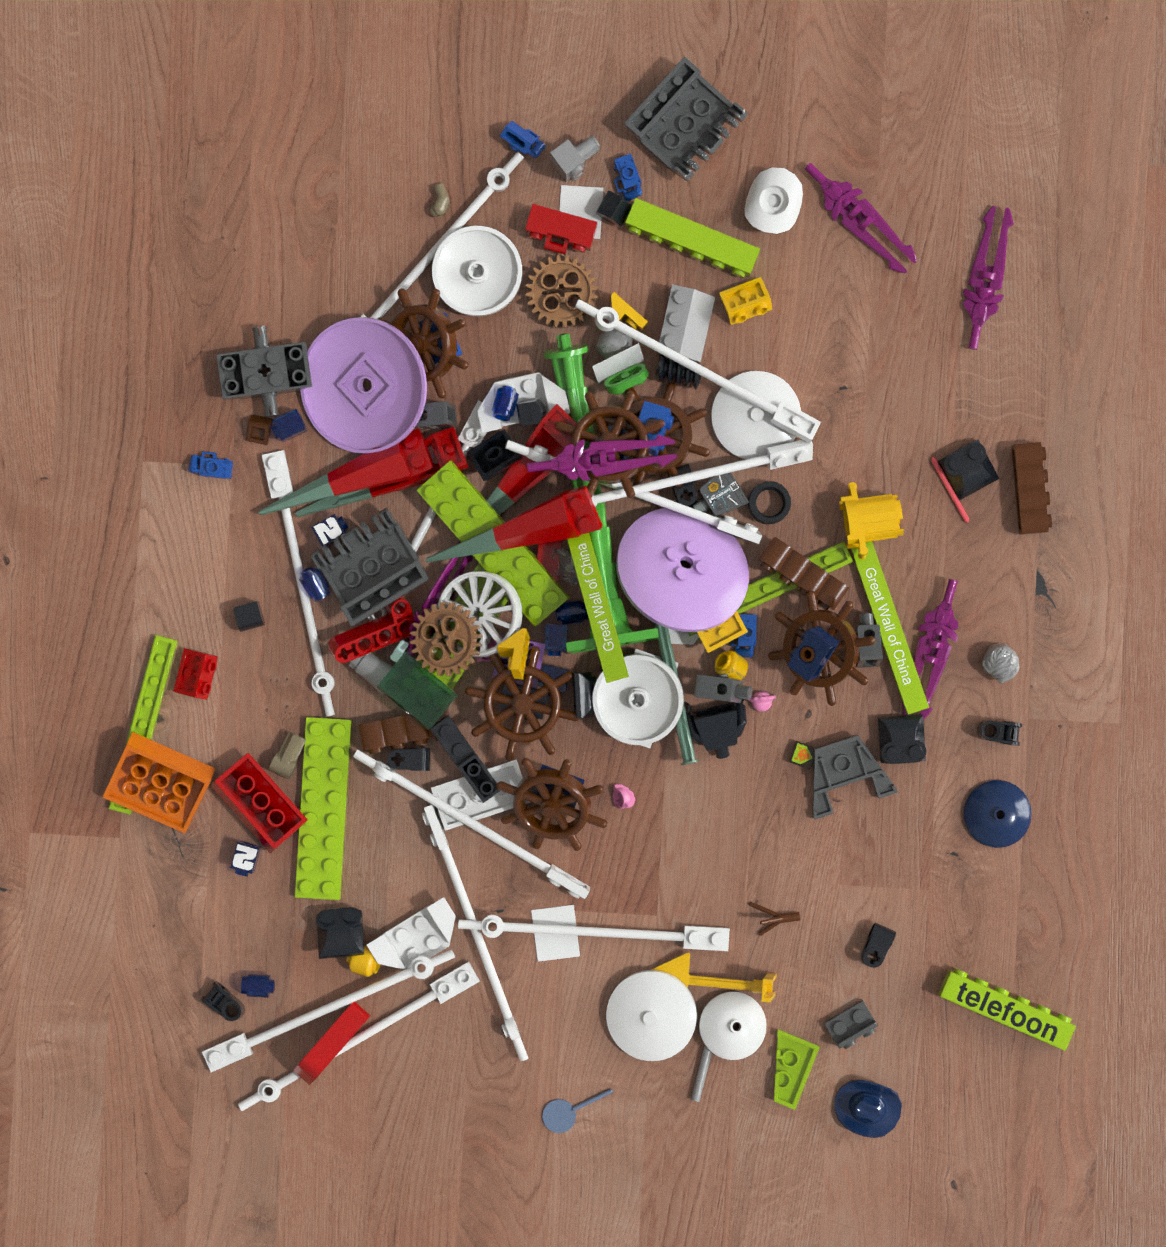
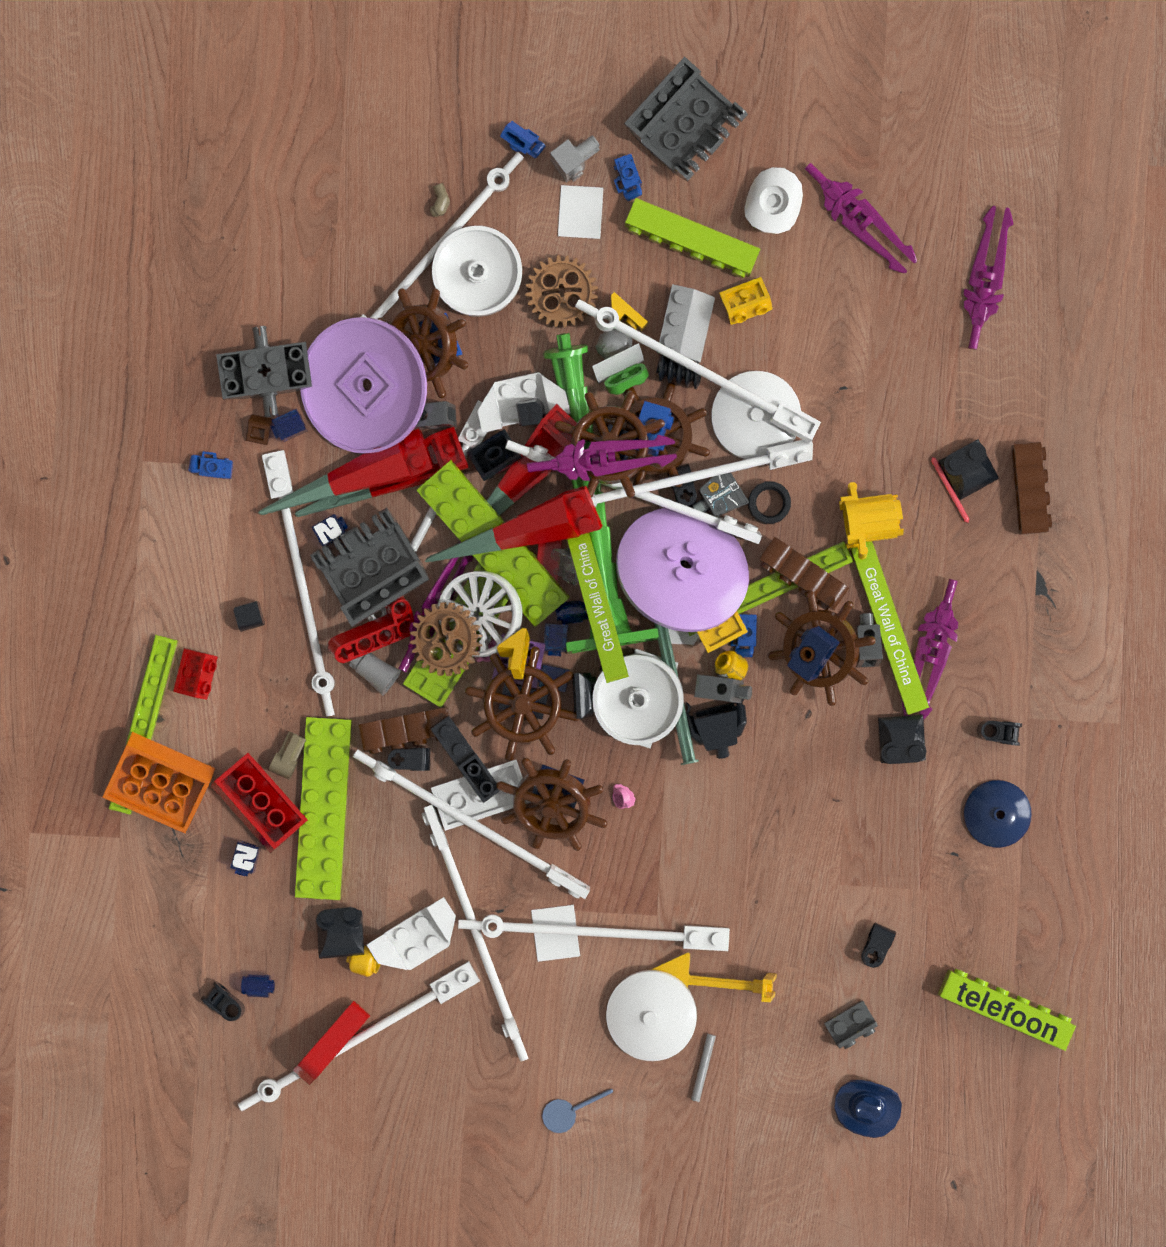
white bar [202,949,455,1072] -> none
clear blue brick [299,567,330,602] -> none
clear green plate [376,652,458,731] -> none
light aqua tile [390,640,409,663] -> none
clear blue brick [492,385,519,421] -> none
red piece [525,204,598,255] -> none
black piece [596,190,632,227] -> none
white dish [699,992,766,1060] -> none
bright pink piece [748,691,776,712] -> none
reddish brown plant [749,902,800,936] -> none
lime wing [774,1029,820,1110] -> none
tile [789,741,815,769] -> none
dark grey wing [812,734,898,820] -> none
light grey hair [982,643,1020,683] -> none

